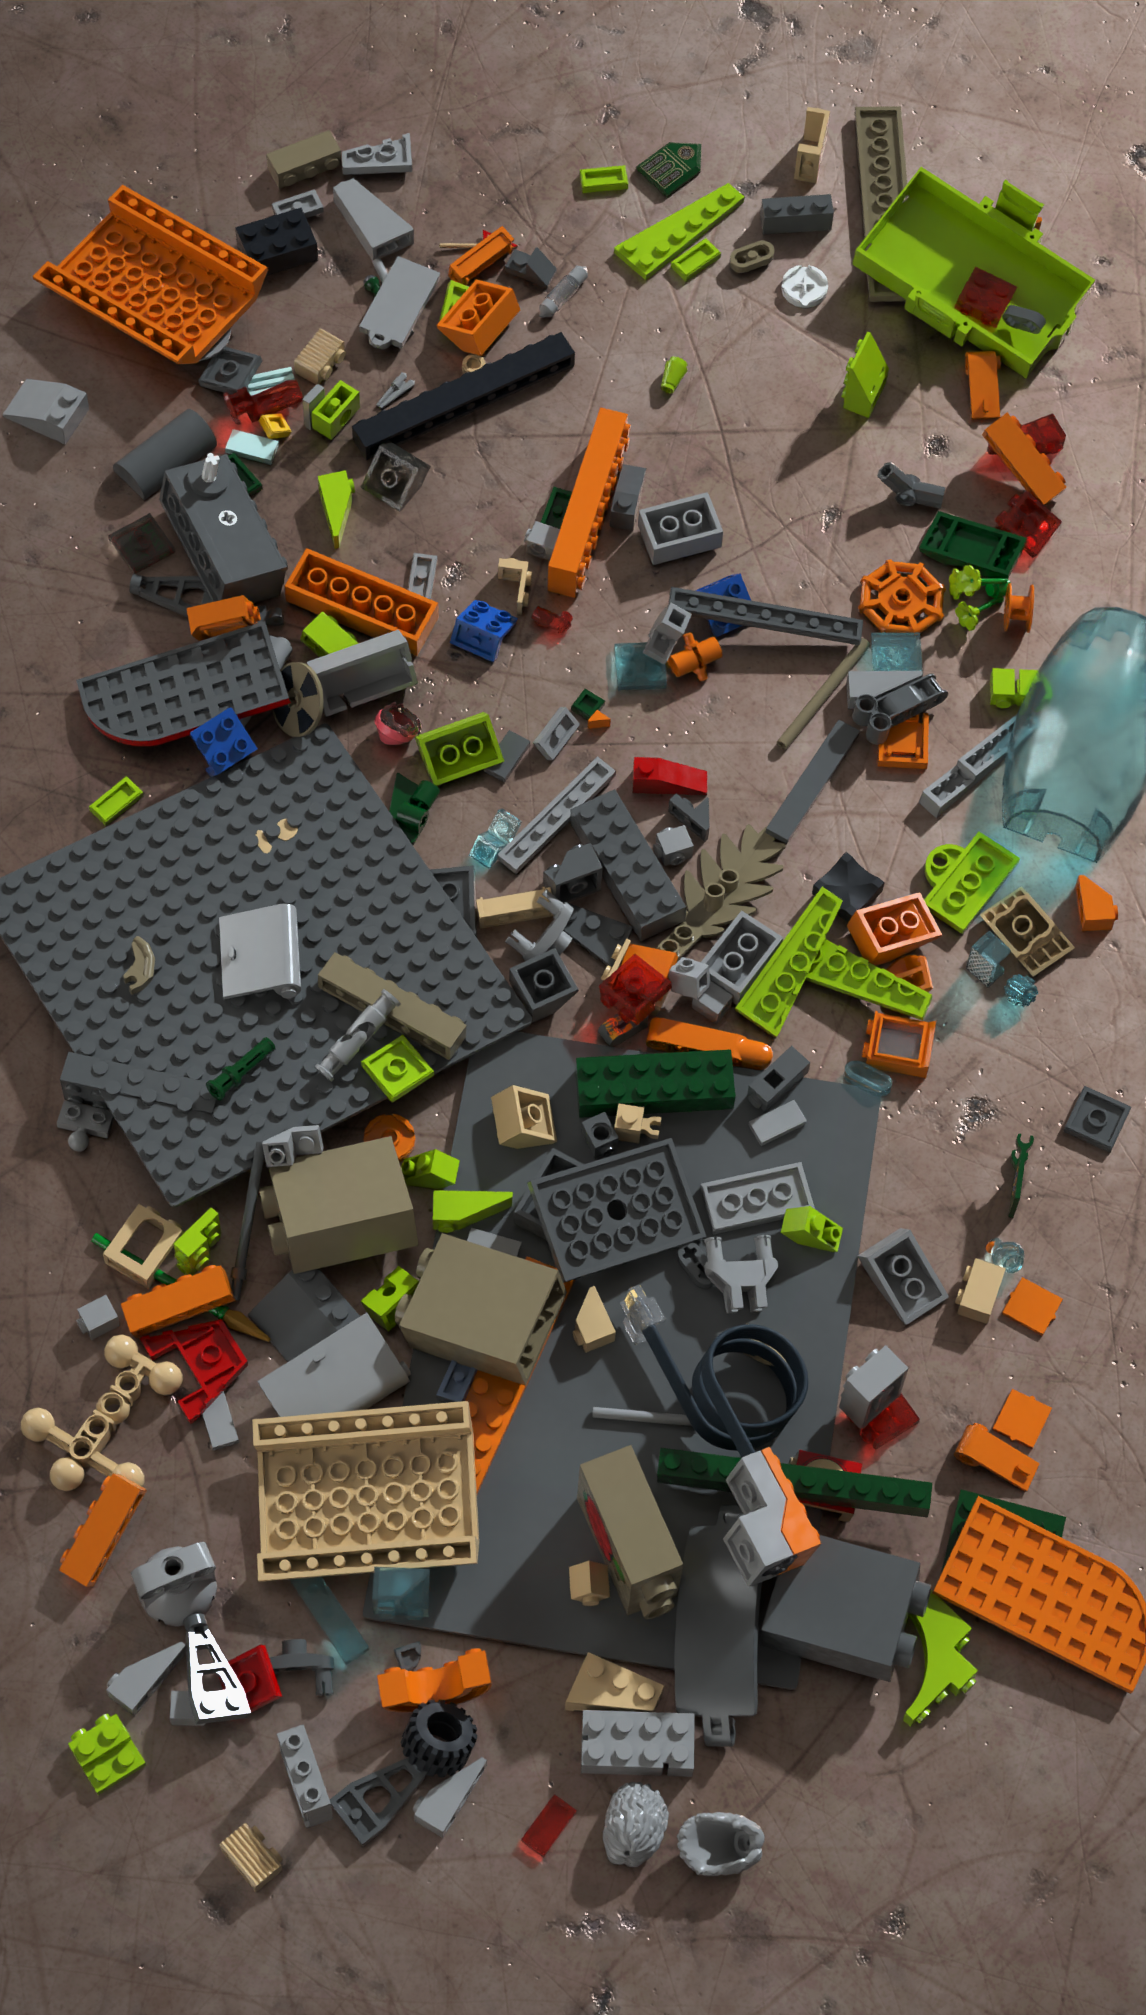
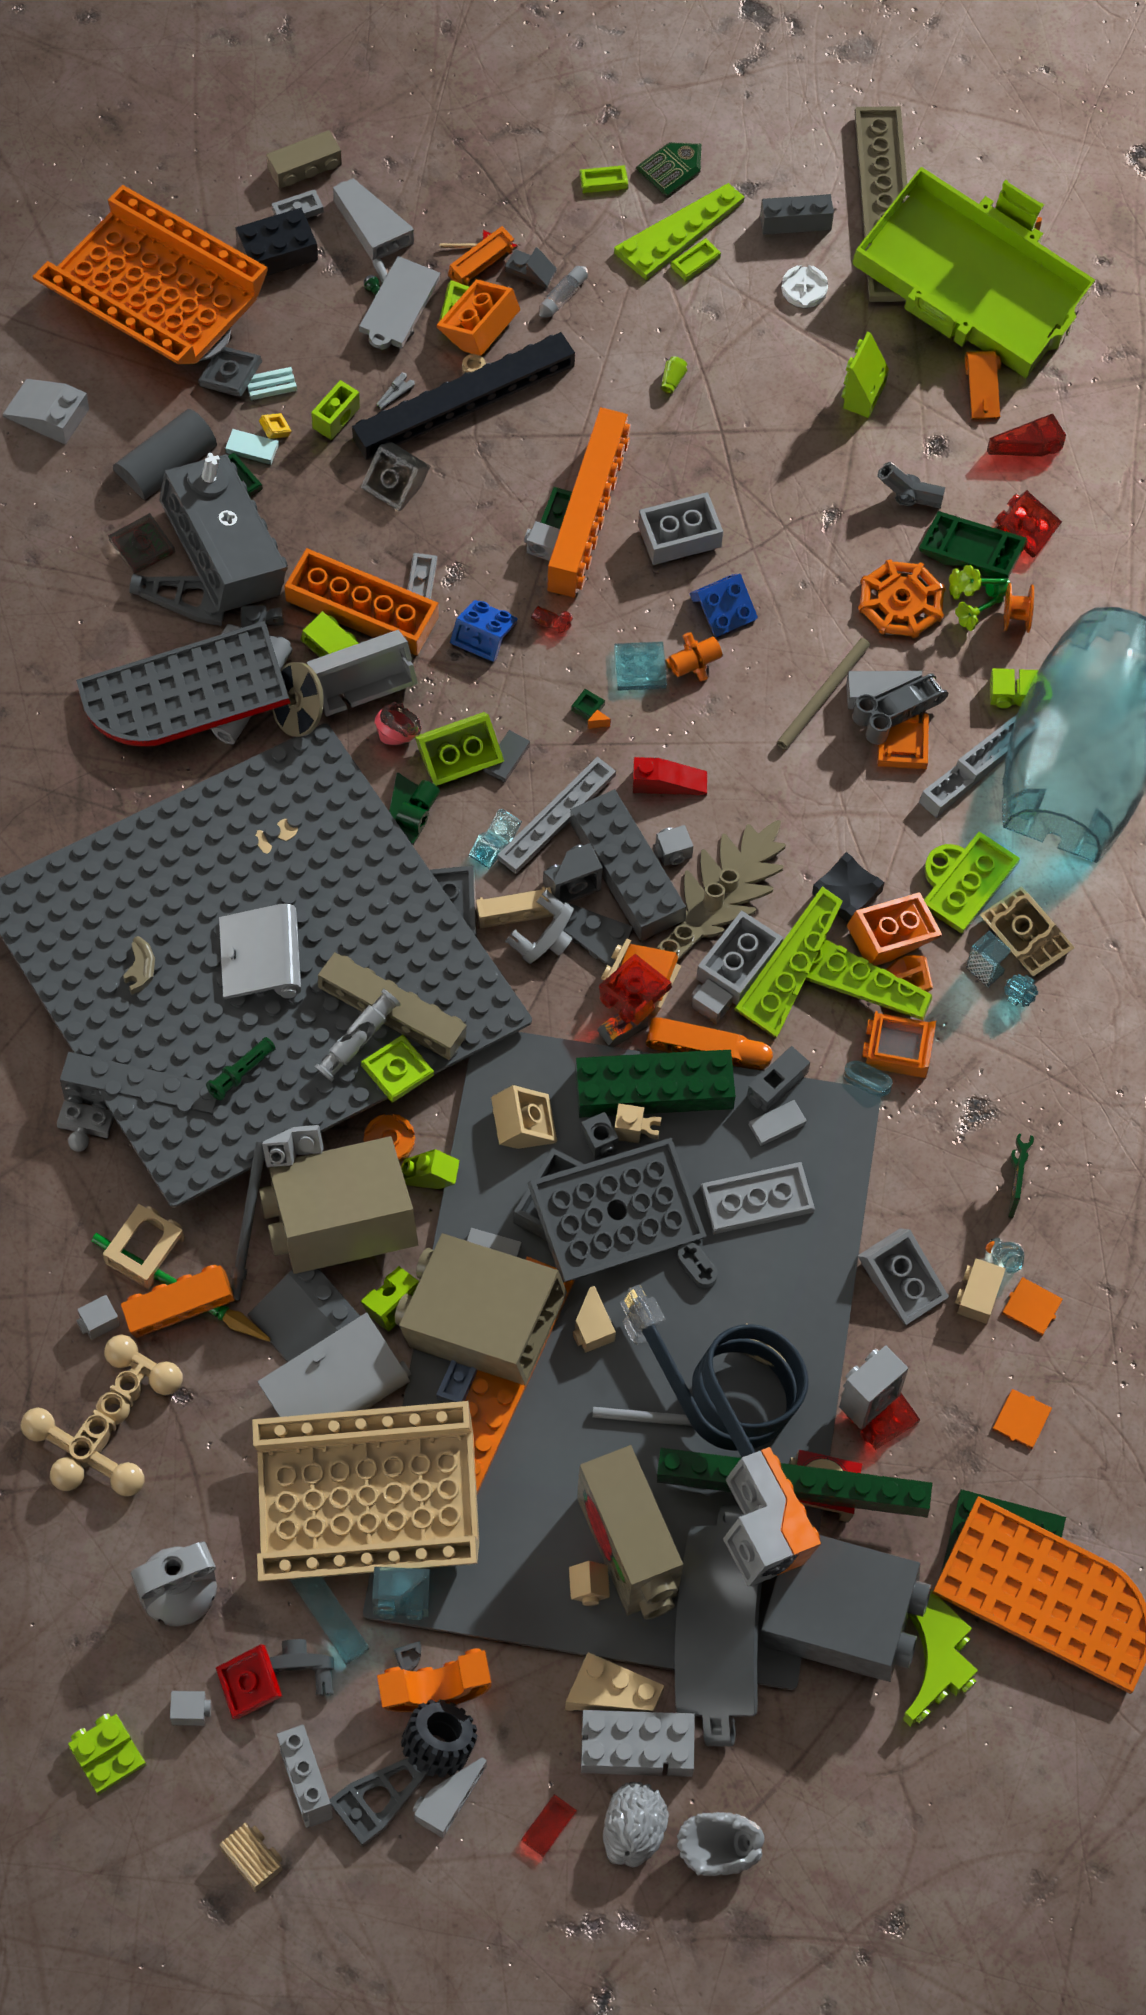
orange brick [59,1473,147,1587] -> none
lime tile [89,776,144,826] -> none
light grey slope [107,1642,186,1717] -> none
red wing [139,1319,248,1424] -> none
lime plate [173,1208,222,1276] -> none
plate [183,1613,251,1724] -> none
orange window [186,595,261,641] -> none
blue bracket [190,707,257,777] -> none
light grey tile [202,1391,239,1451] -> none
clear red piece [223,380,304,425] -> none
tan brick [294,328,346,385] -> none
light grey tile [303,384,325,430] -> none
lime slope [318,470,355,549] -> none
light grey wing [342,133,412,175] -> none
lime slope [433,1190,513,1233] -> none
tan bracket [498,558,532,615] -> none
dark grey slope [509,948,579,1023] -> none
light grey plate [533,707,580,760] -> none
dark grey slope [610,464,646,531] -> none
light grey brick [643,602,692,664] -> none
dark grey tile [668,587,863,645] -> none
dark grey slope [668,794,710,842] -> none
light grey brick [668,957,710,999] -> none
light grey connector [704,1235,778,1313] -> none
dark tan plate [730,241,774,273] -> none
dark grey tile [765,720,860,844] -> none
lime slope [781,1206,843,1252] -> none
tan panel [794,107,830,183] -> none
clear light blue tile [871,633,923,676] -> none
clear red plate [954,266,1017,328] -> none
orange door [954,1423,1040,1492] -> none
orange brick [982,413,1067,509] -> none
dark grey beam [1002,305,1046,334] -> none
dark grey tile [1063,1086,1131,1153] -> none
orange slope [1075,875,1118,931] -> none

